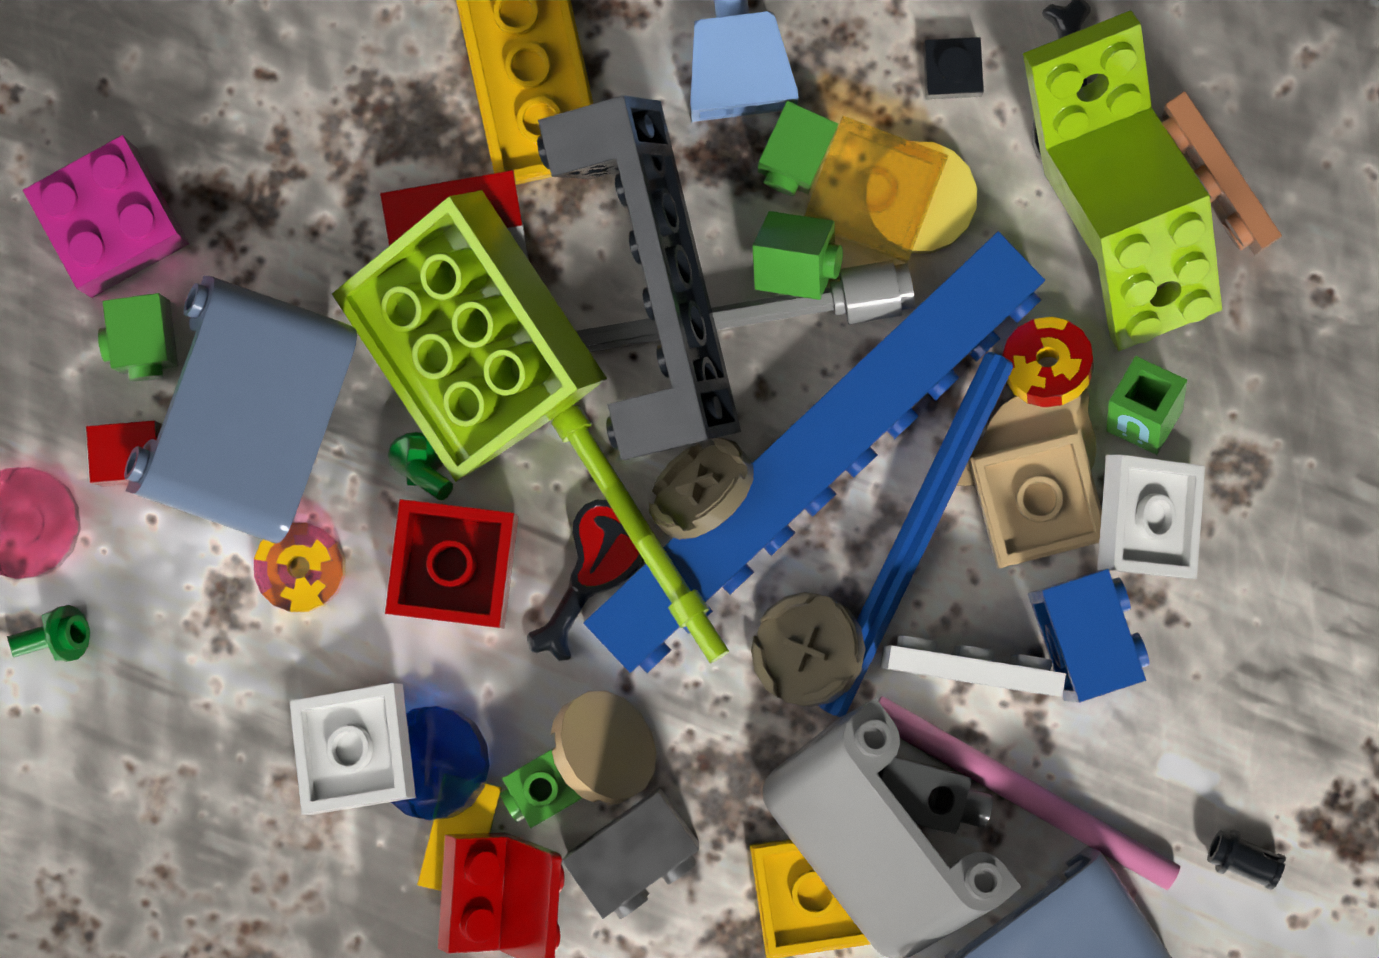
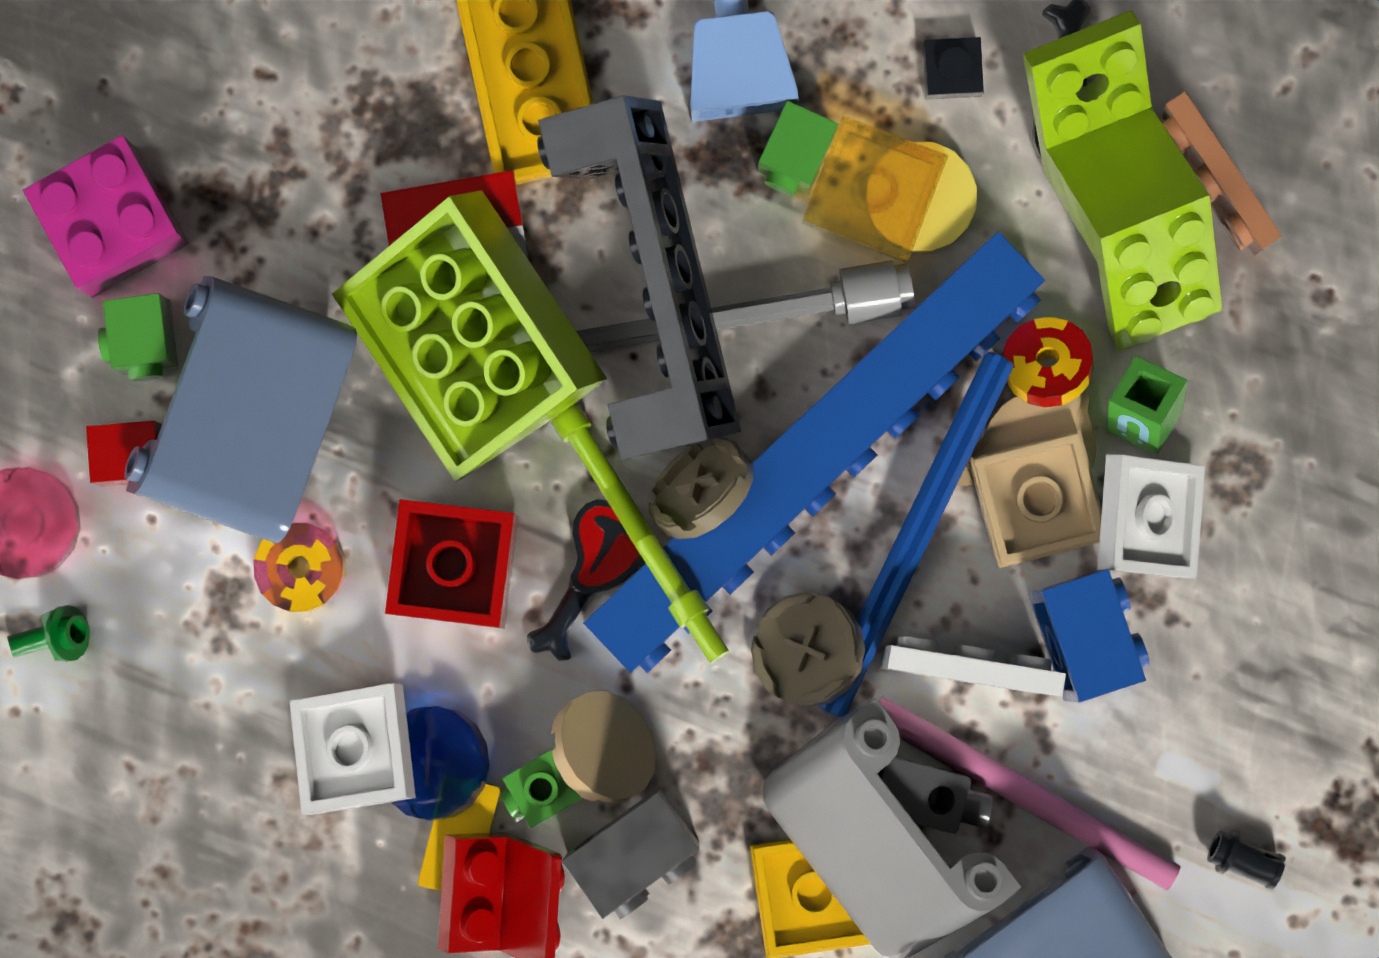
green plate [388,432,453,501] -> none
bright green brick [752,211,843,300] -> none

